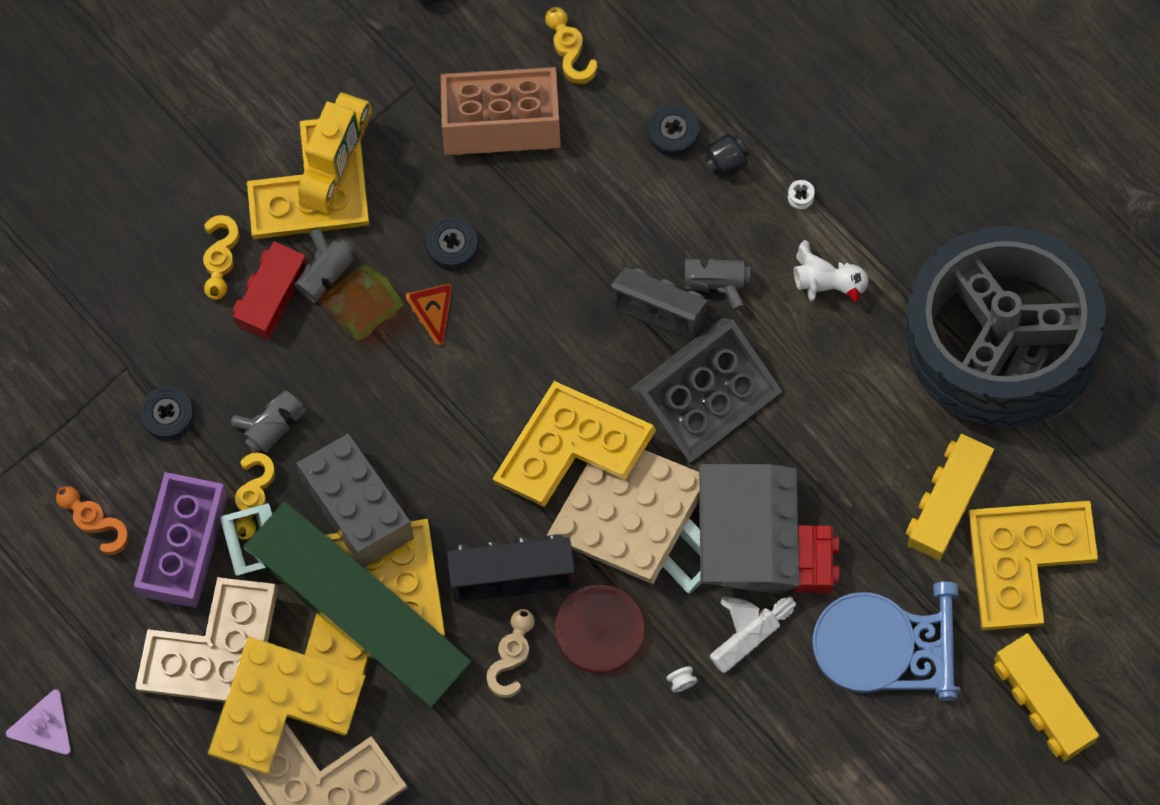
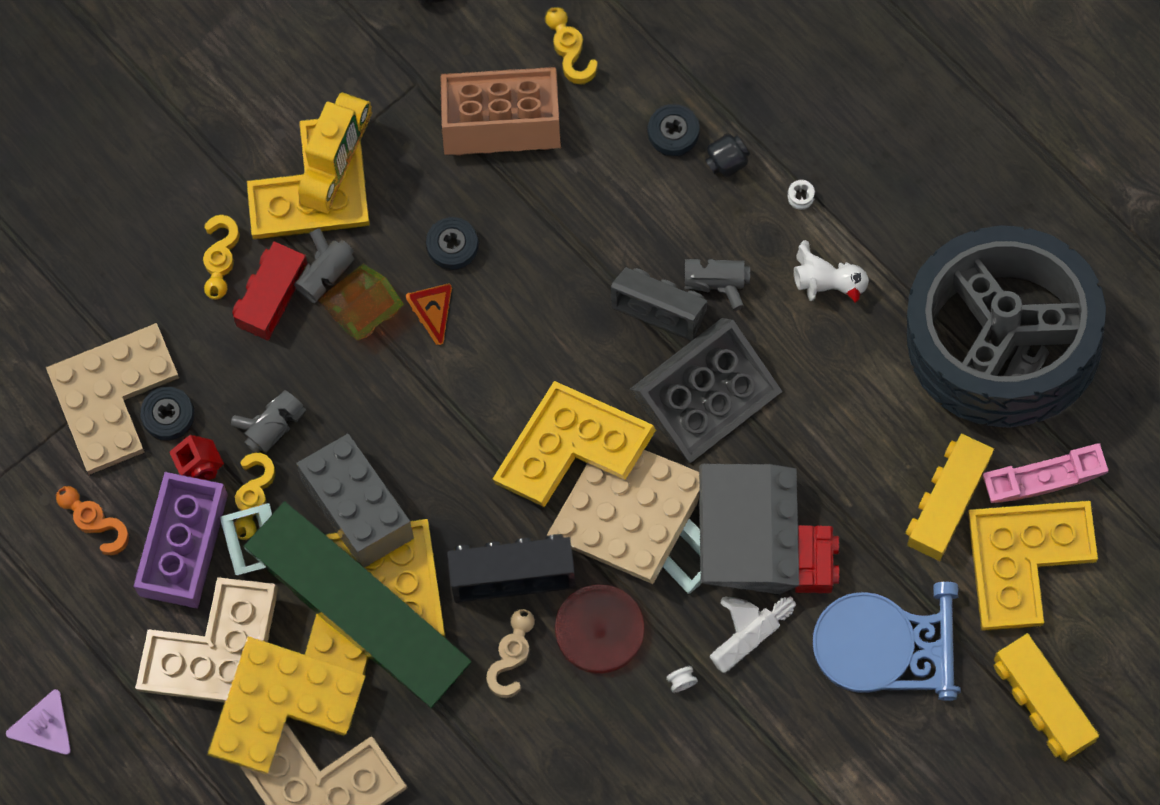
none -> tan plate [46,323,179,475]
none -> red brick [169,435,224,481]
none -> bright pink slope [982,443,1108,503]

